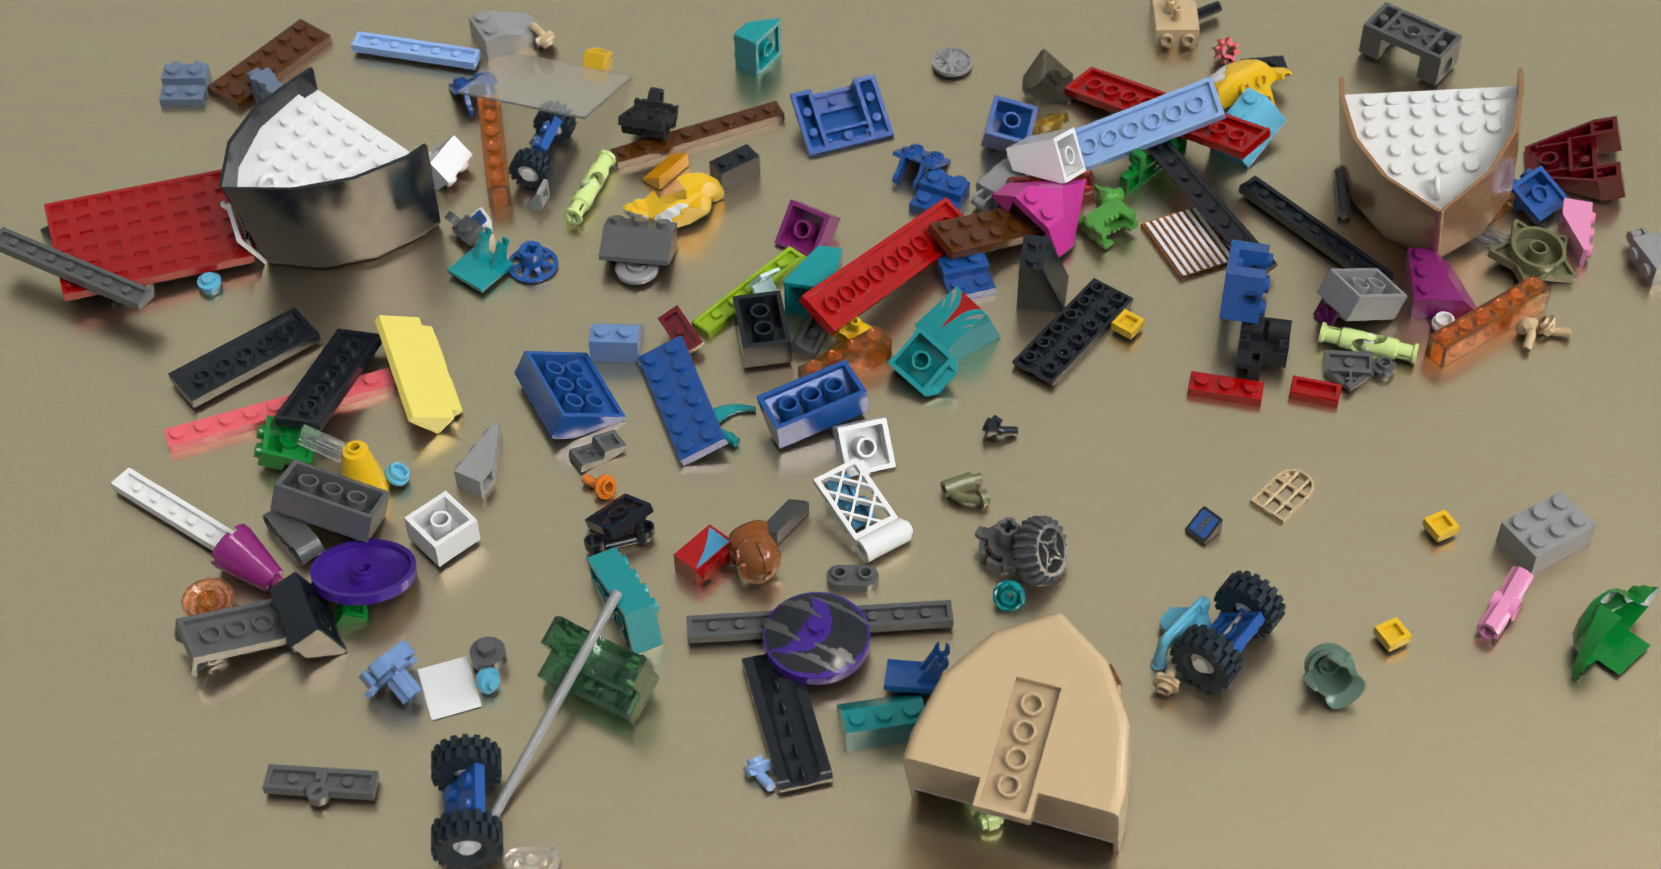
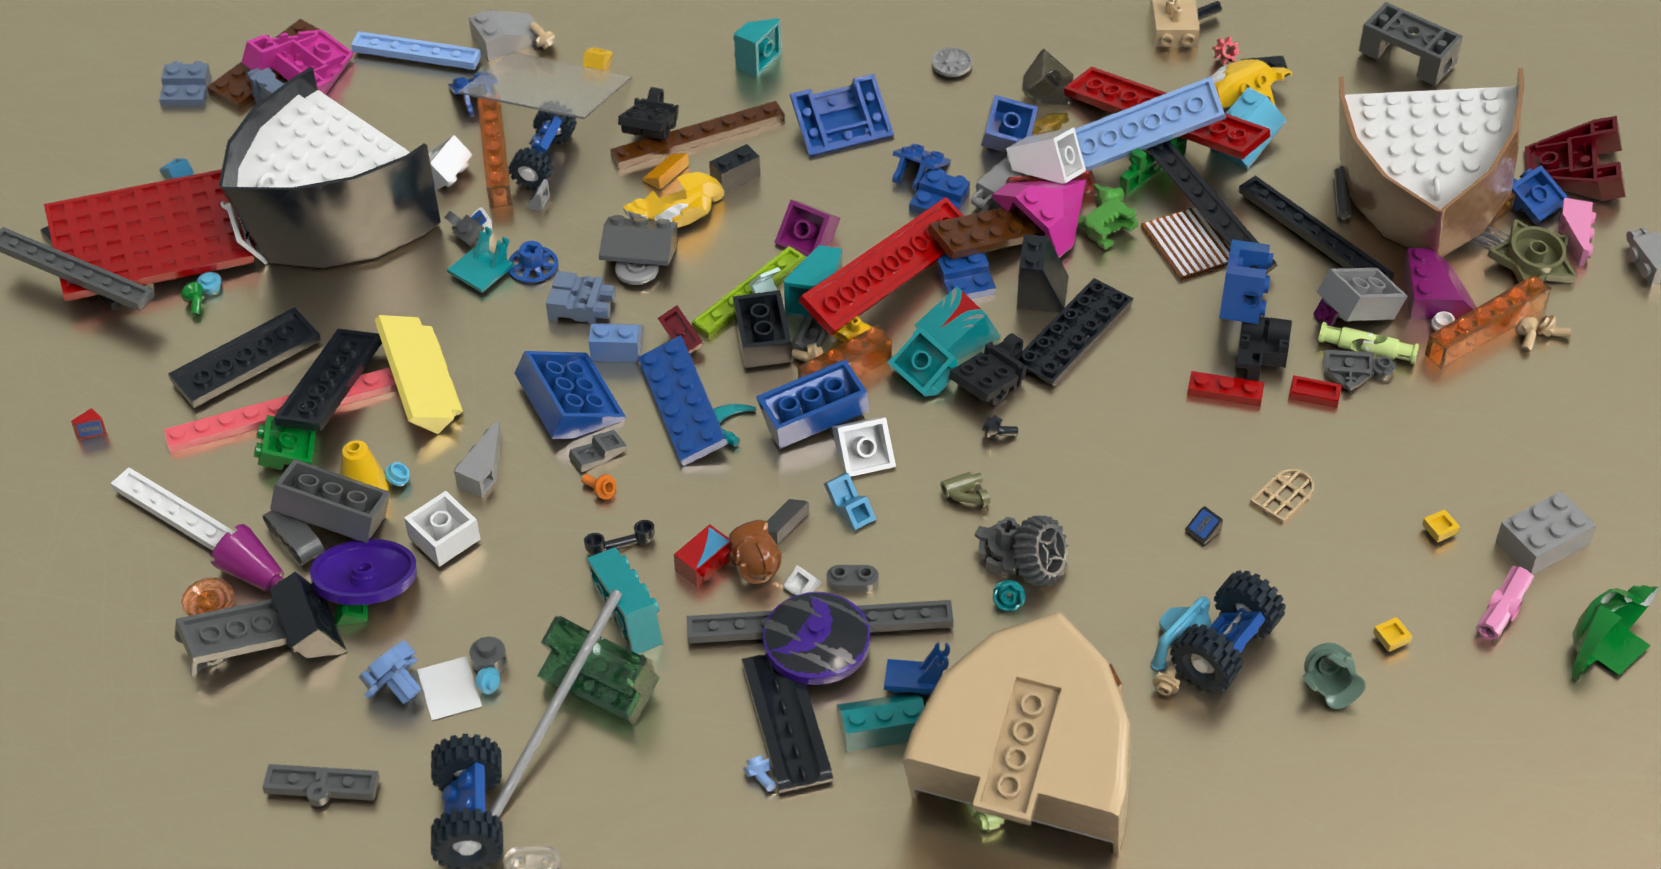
clear tile [297,424,347,463] -> none
yellowish green piece [563,150,616,225] -> none
black plate [585,493,654,538] -> none
white piece [813,458,913,563] -> none
yellow plate [1111,309,1145,340] -> none
none -> slope [71,408,107,439]
none -> dark azure slope [160,158,194,179]
none -> green plate [181,282,205,316]
none -> dark pink wedge [241,30,354,95]
none -> sand blue hips [546,271,616,324]
none -> white slope [782,565,822,596]
none -> tan plate [792,343,824,367]
none -> black plate [949,333,1027,406]

